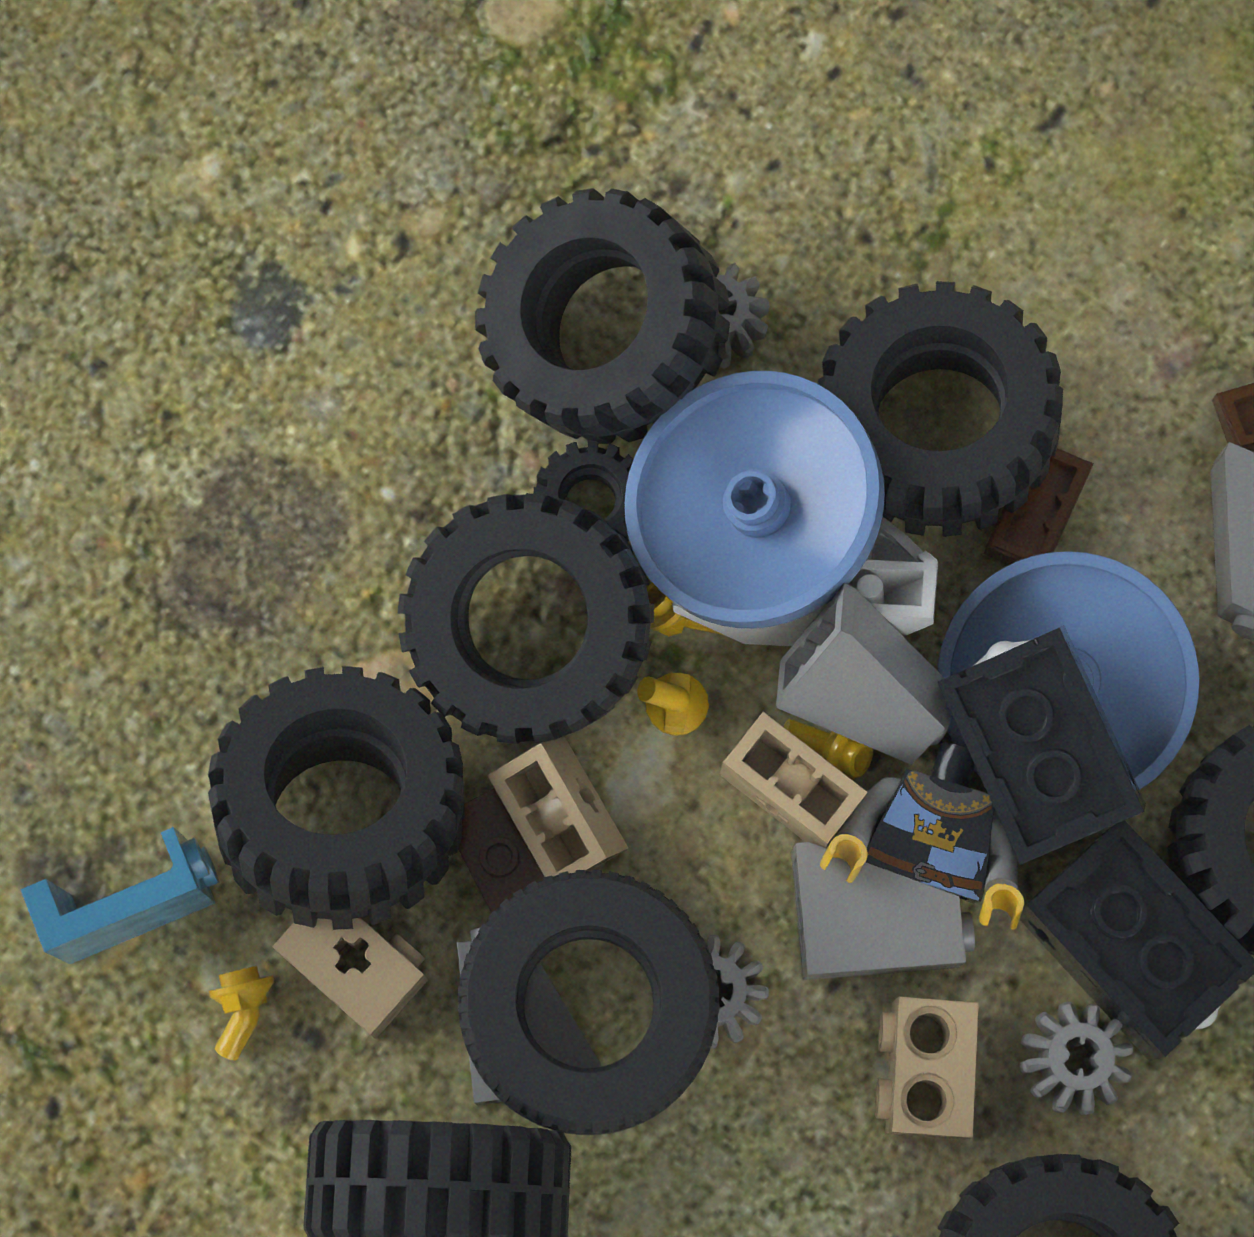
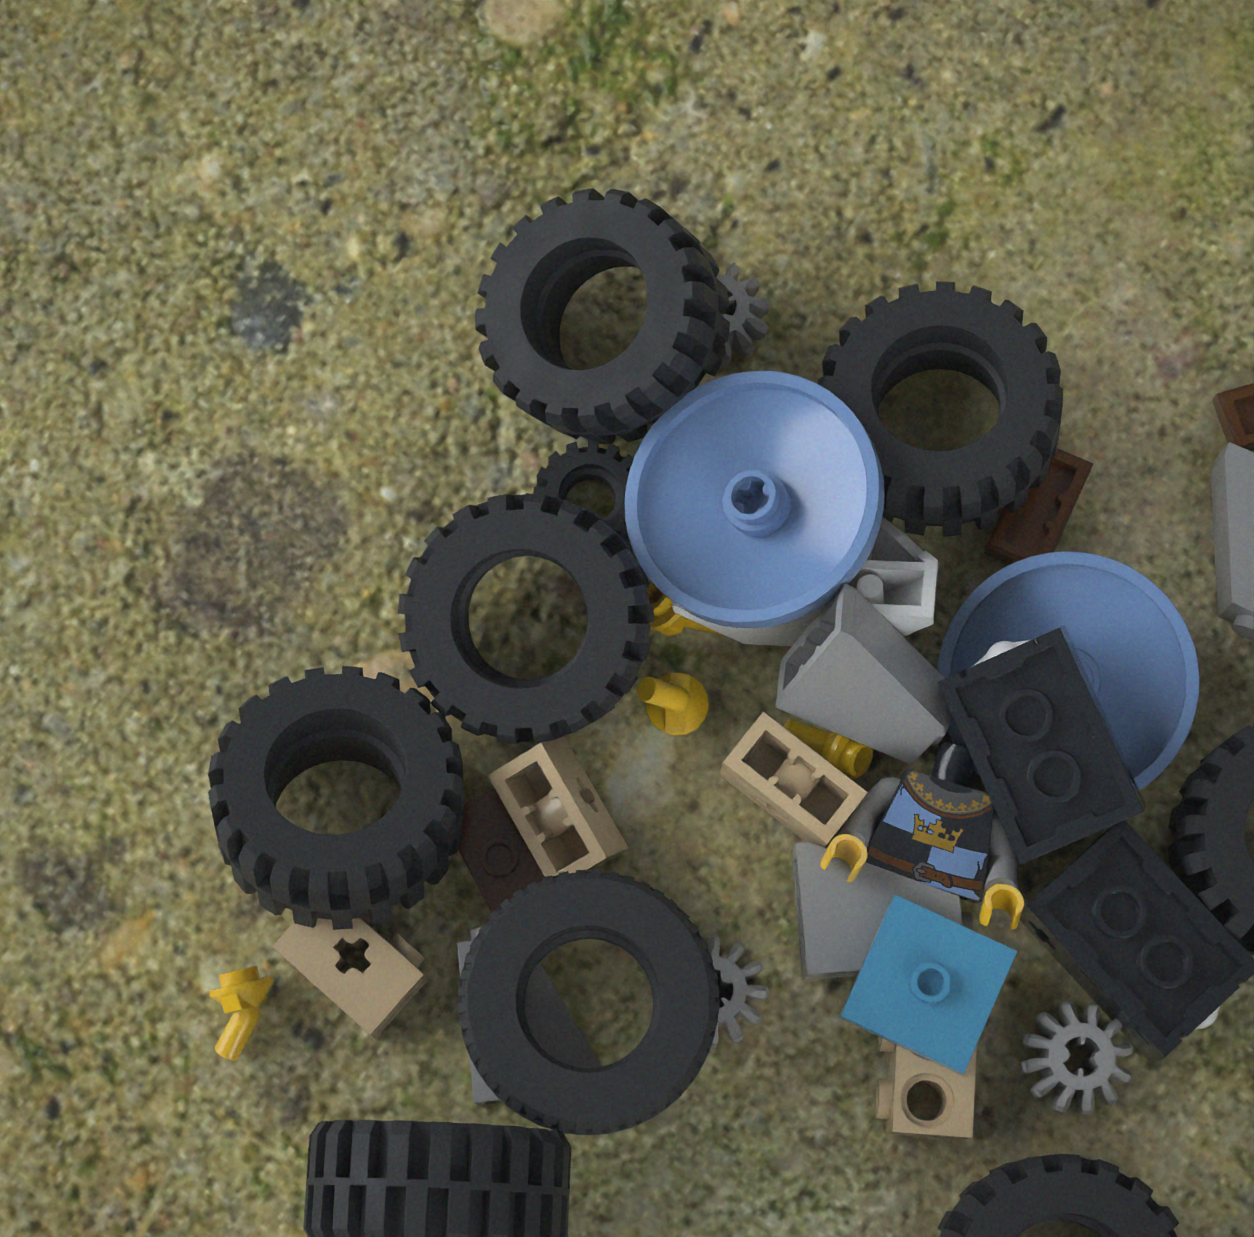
dark azure panel [20,827,219,964] -> none
none -> dark azure plate [839,894,1017,1075]

